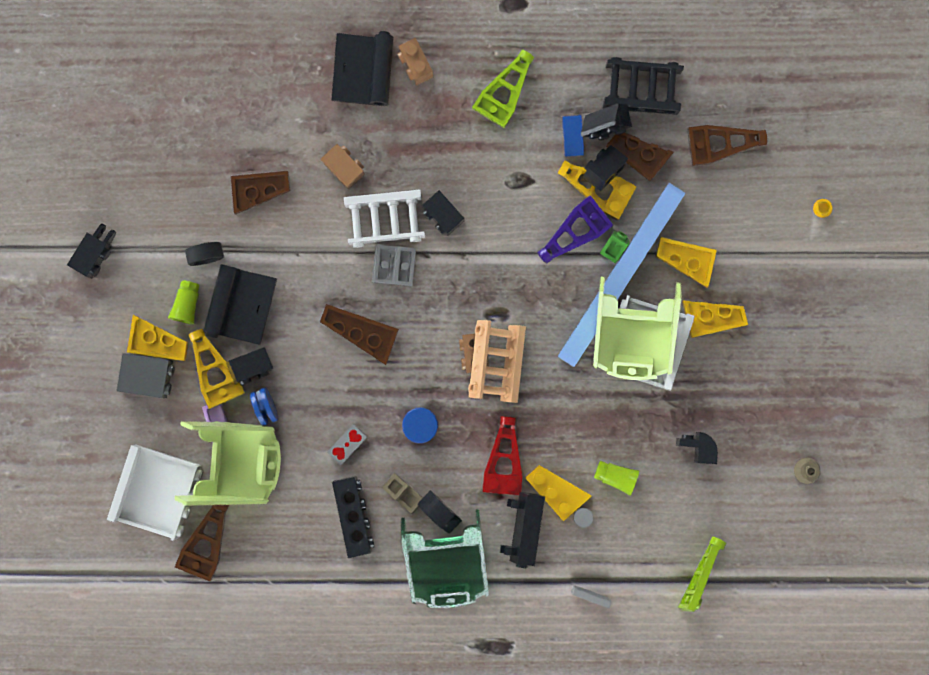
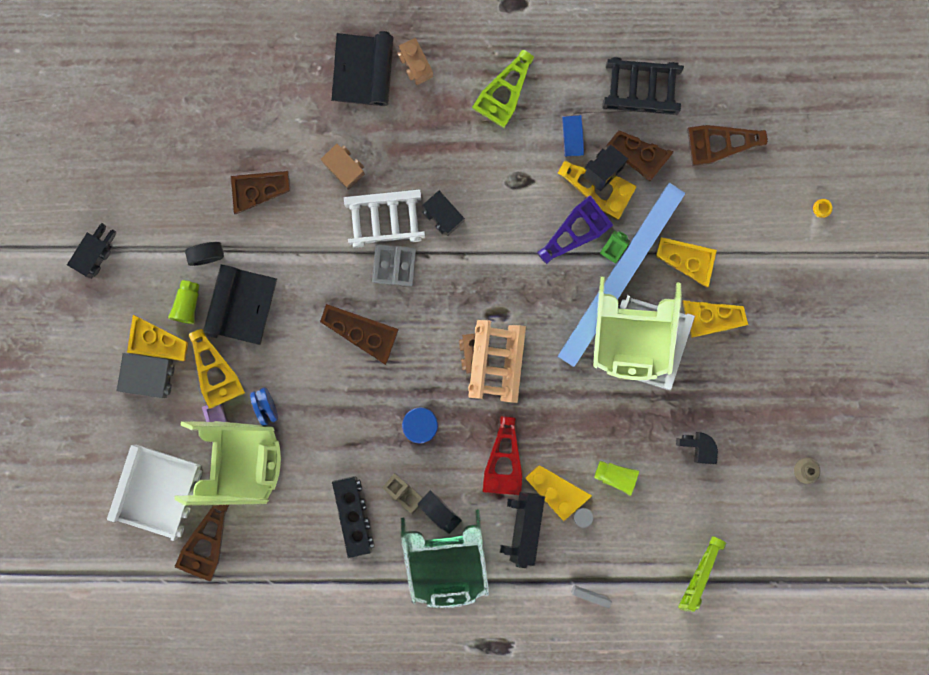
black brick [226,347,273,386] -> none
light grey tile [327,424,367,465] -> none
black slope [581,103,632,141] -> none

